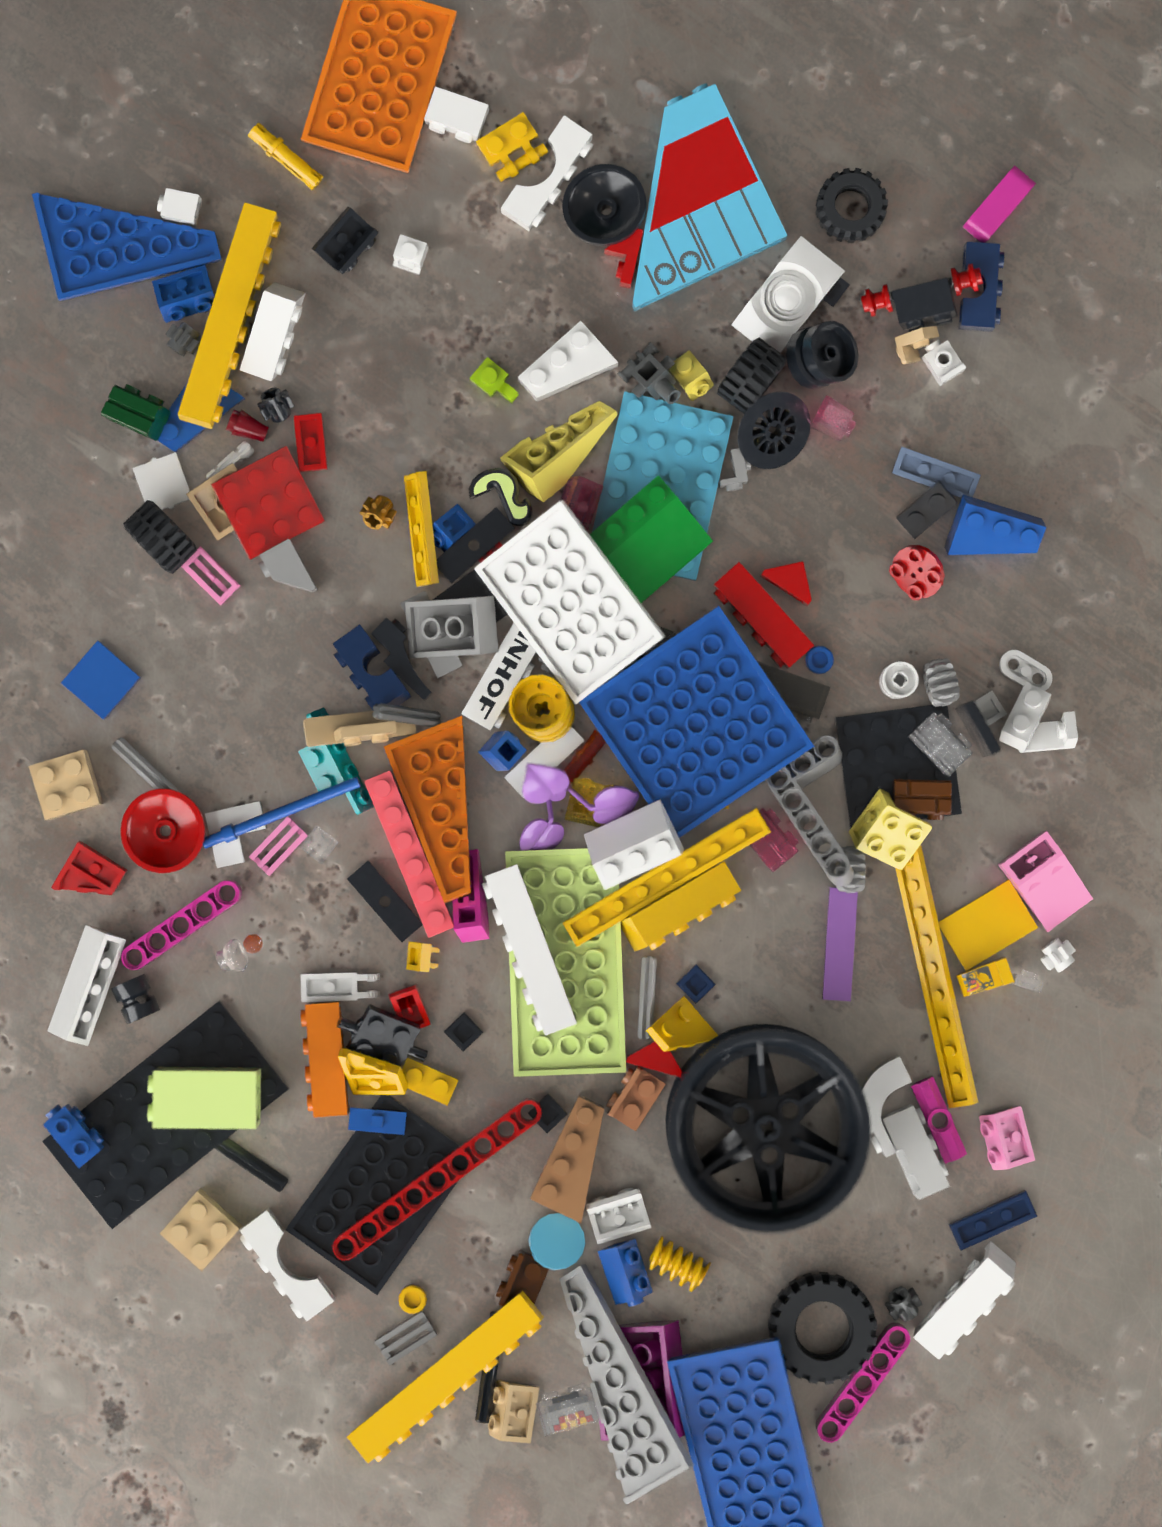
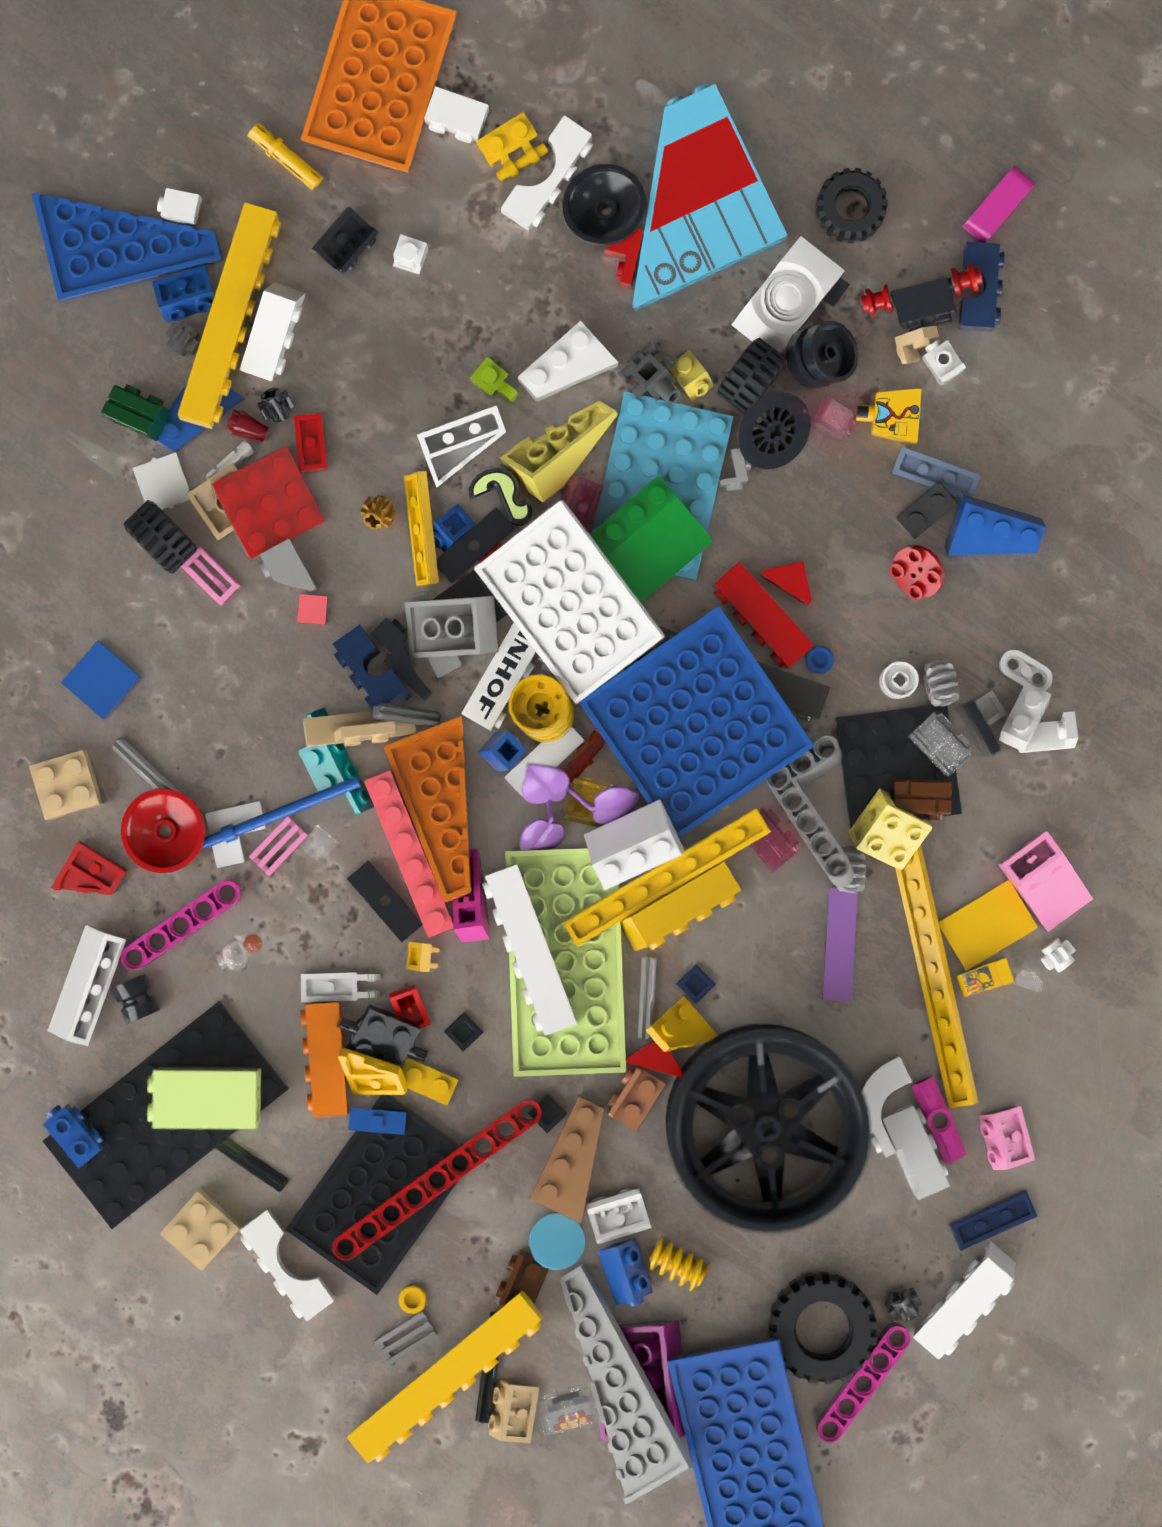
none -> coral tile [297,594,328,625]
none -> white wedge [416,404,506,487]
none -> yellow torso [856,389,922,445]

